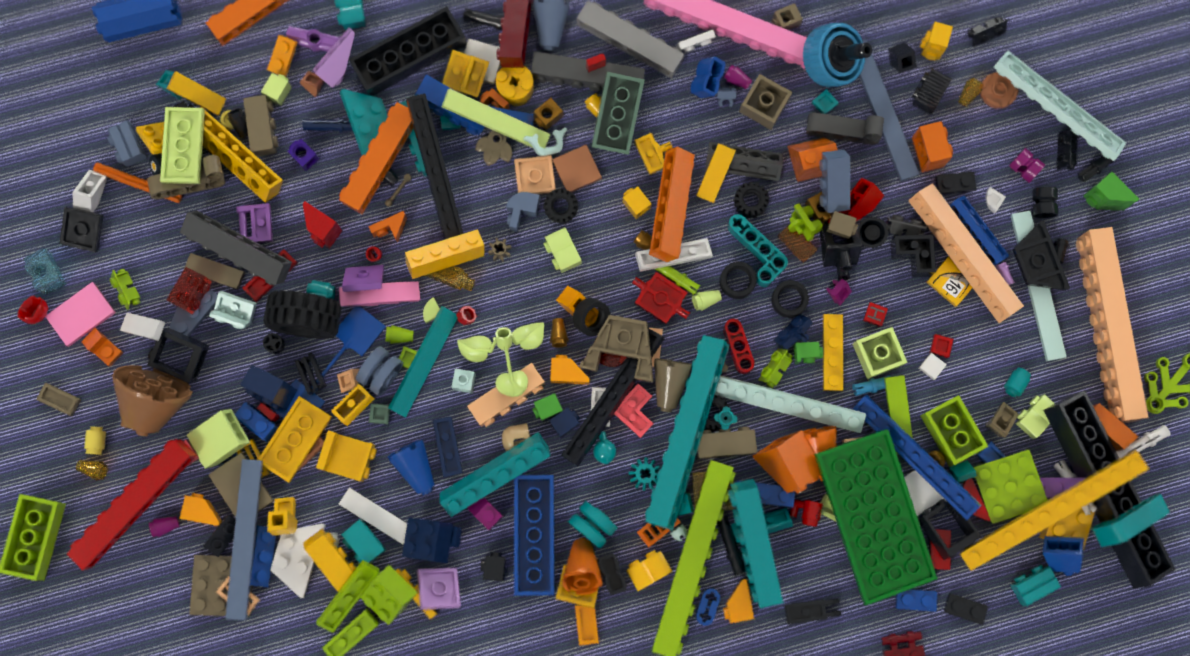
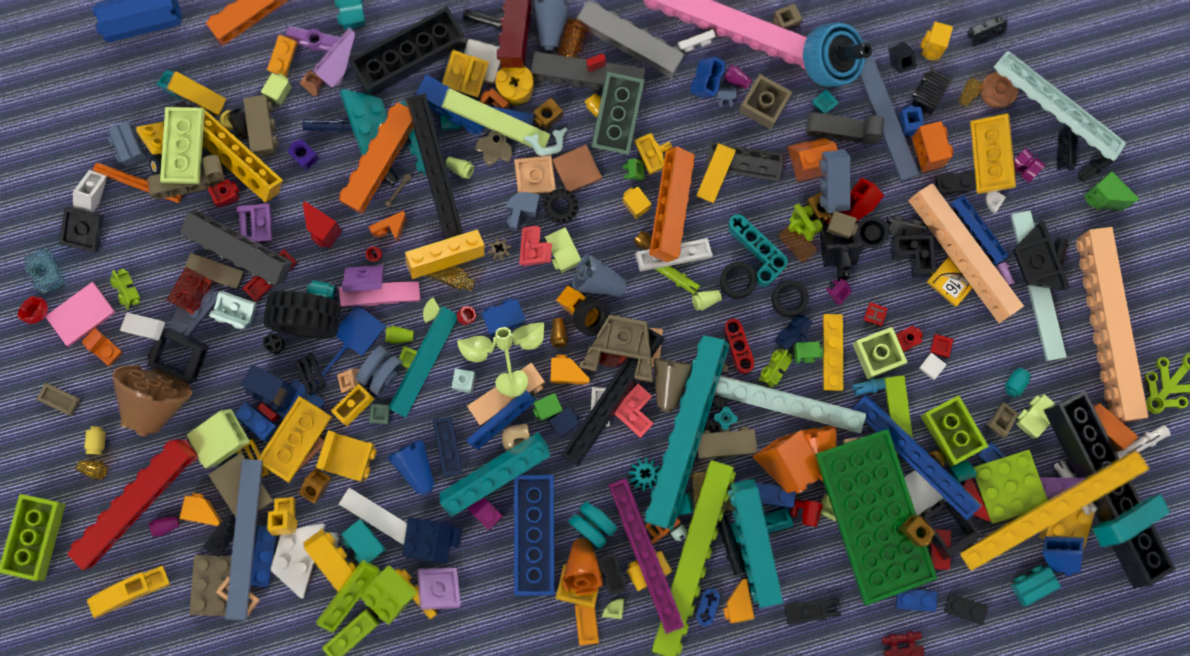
black brick [480,552,506,581] -> none
teal piece [593,432,617,465] -> none
red plate [632,272,690,325] -> none
black tyre [734,182,769,218] -> none
black wheel [1032,187,1059,218] -> none
none -> yellow slope [87,566,170,619]
none -> red brick [207,179,240,209]
none -> pearl gold brick [298,468,332,504]
none -> yellowish green cone [445,157,474,179]
none -> blue tile [467,390,536,450]
none -> blue brick [481,298,526,337]
none -> coral plate [519,226,552,266]
none -> clear orange piece [557,19,588,58]
none -> sand blue cone [572,255,627,297]
none -> yellowish green tile [602,599,624,619]
none -> magenta tile [608,478,685,634]
none -> bright green tile [622,158,645,181]
none -> red brick [896,325,923,353]
none -> blue brick [899,105,924,136]
none -> pearl gold brick [899,515,935,547]
none -> yellow tile [970,113,1016,194]

